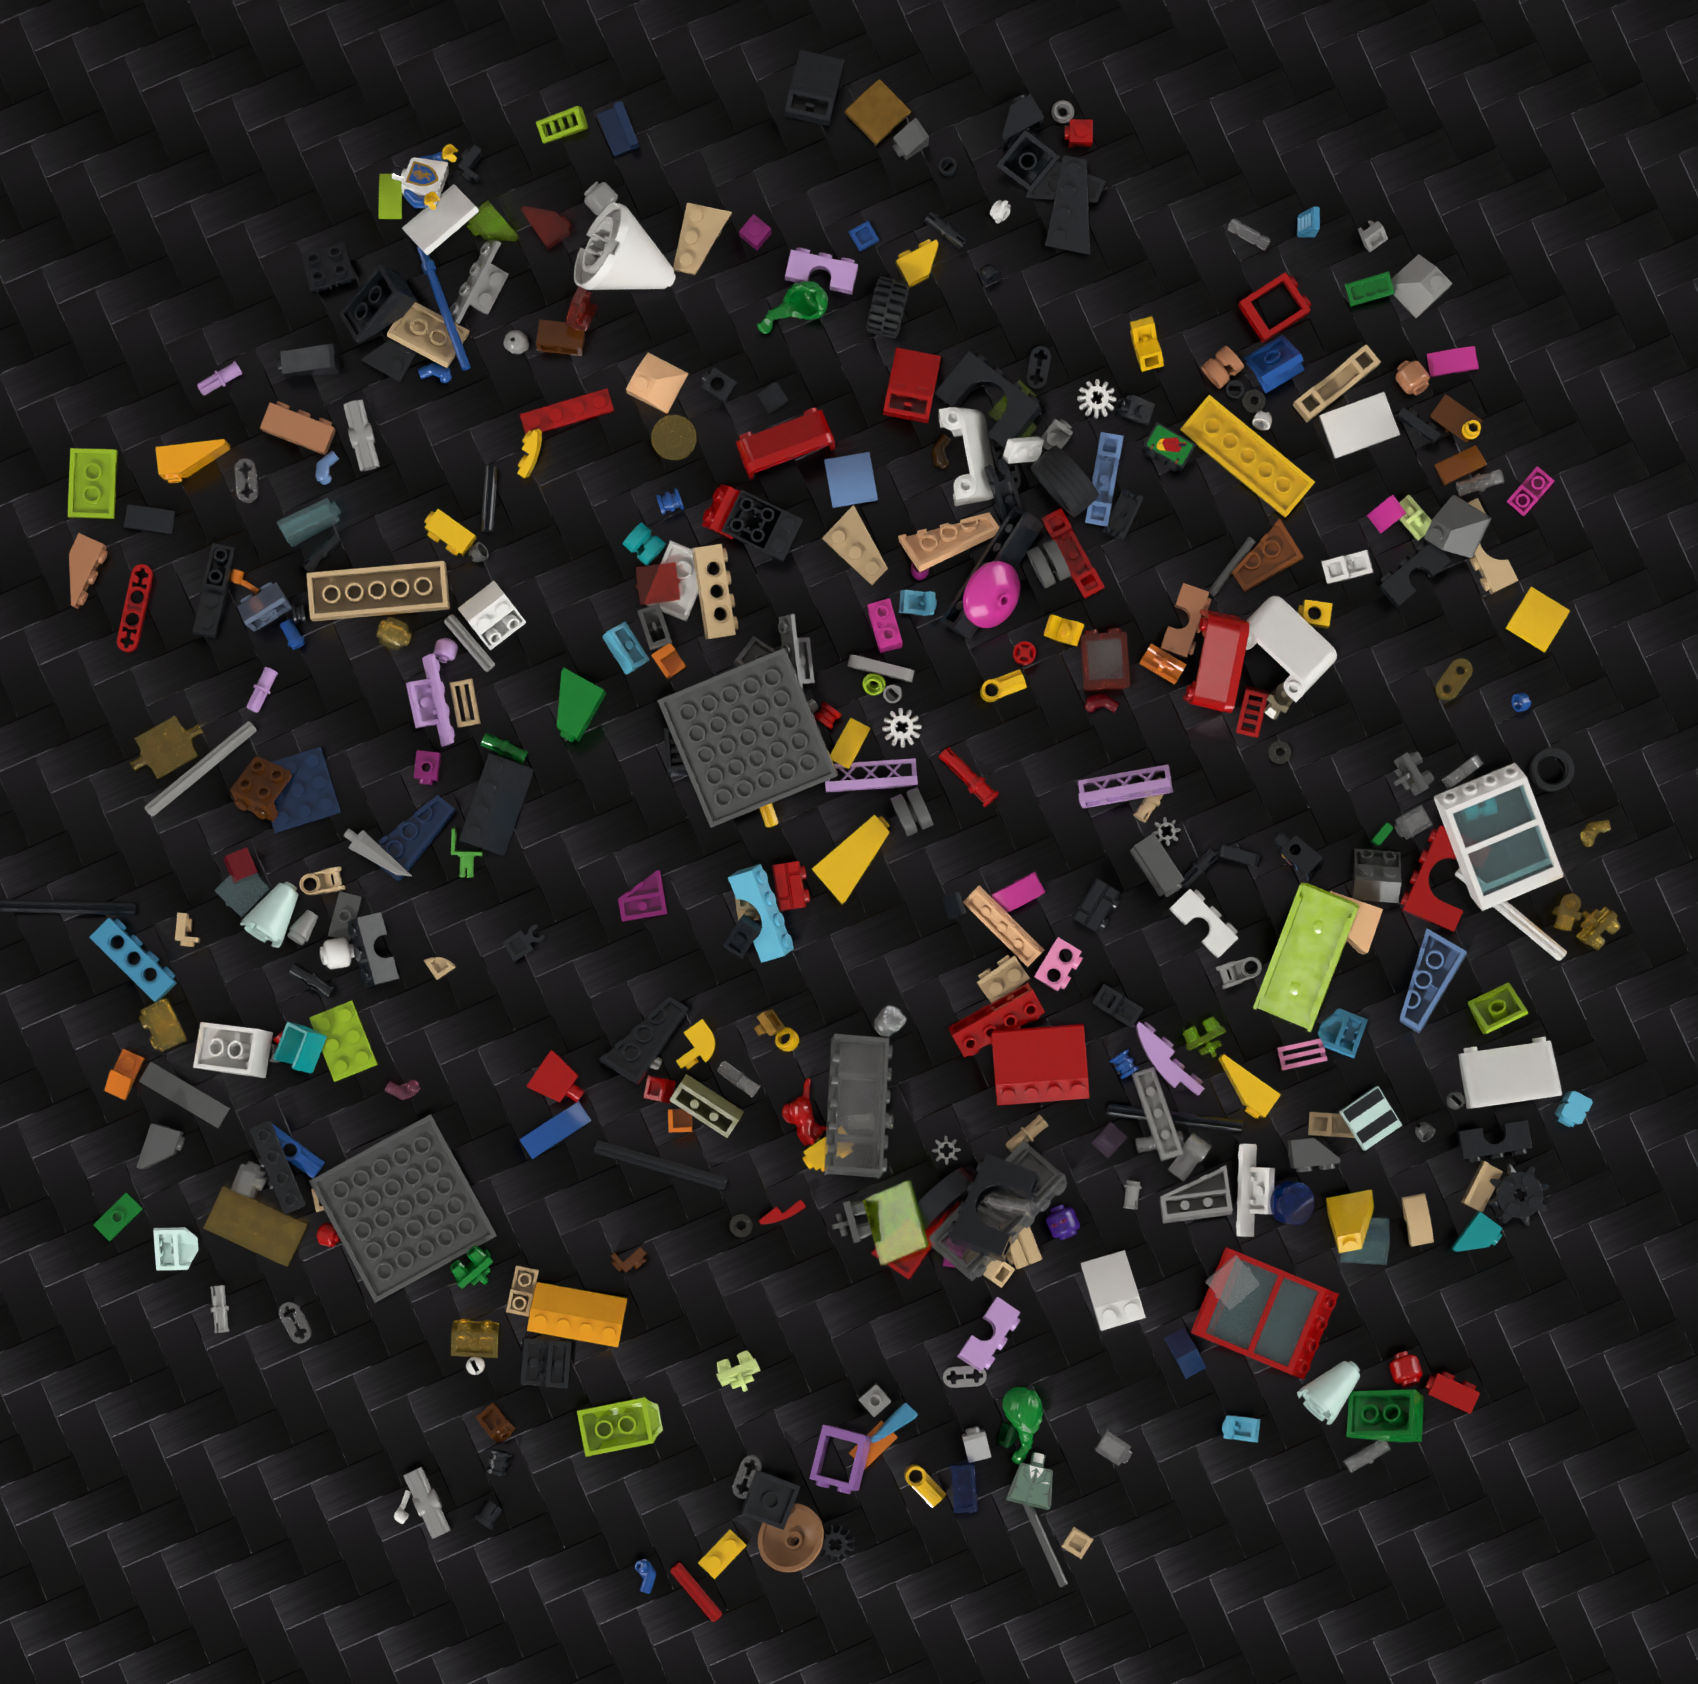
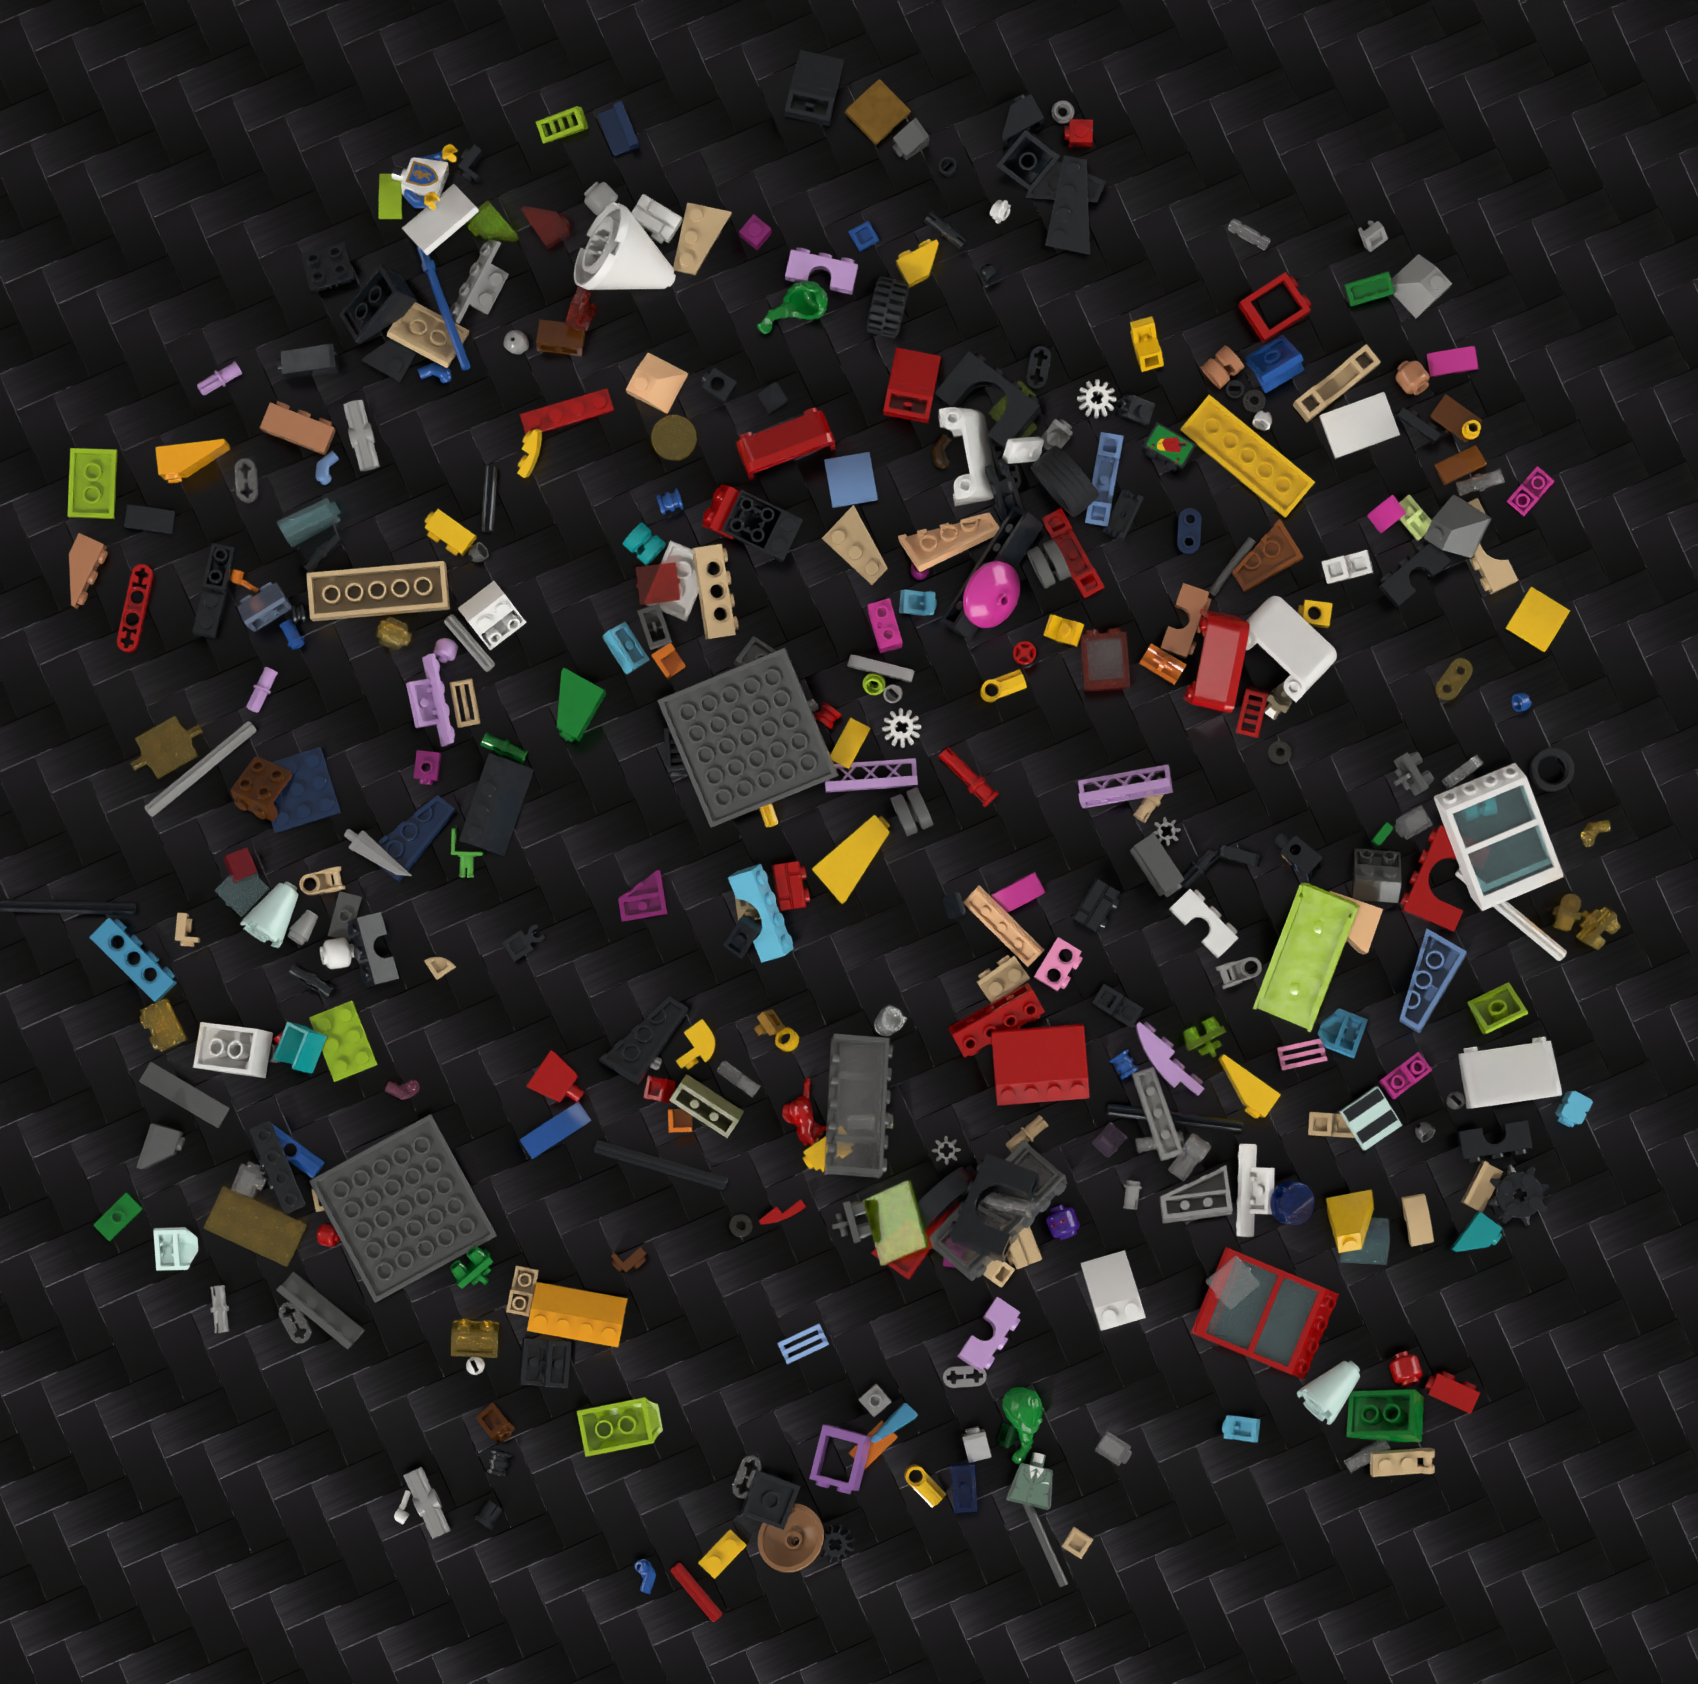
orange slope [104,1049,145,1100] -> none
yellowish green hips [716,1350,761,1392] -> none
dark grey bracket [778,614,815,689] -> none
dark red arm [1084,693,1120,712] -> none
dark blue slope [1164,1327,1206,1379] -> none
dark grey slope [1287,1138,1340,1172] -> none
dark azure slope [1297,207,1320,238] -> none
none -> dark grey fence [277,1272,365,1349]
none -> white brick [631,194,683,244]
none -> light blue tile [777,1324,829,1364]
none -> dark blue plate [1177,508,1201,555]
none -> tan plate [1370,1448,1435,1477]
none -> dark pink slope [1379,1052,1432,1100]

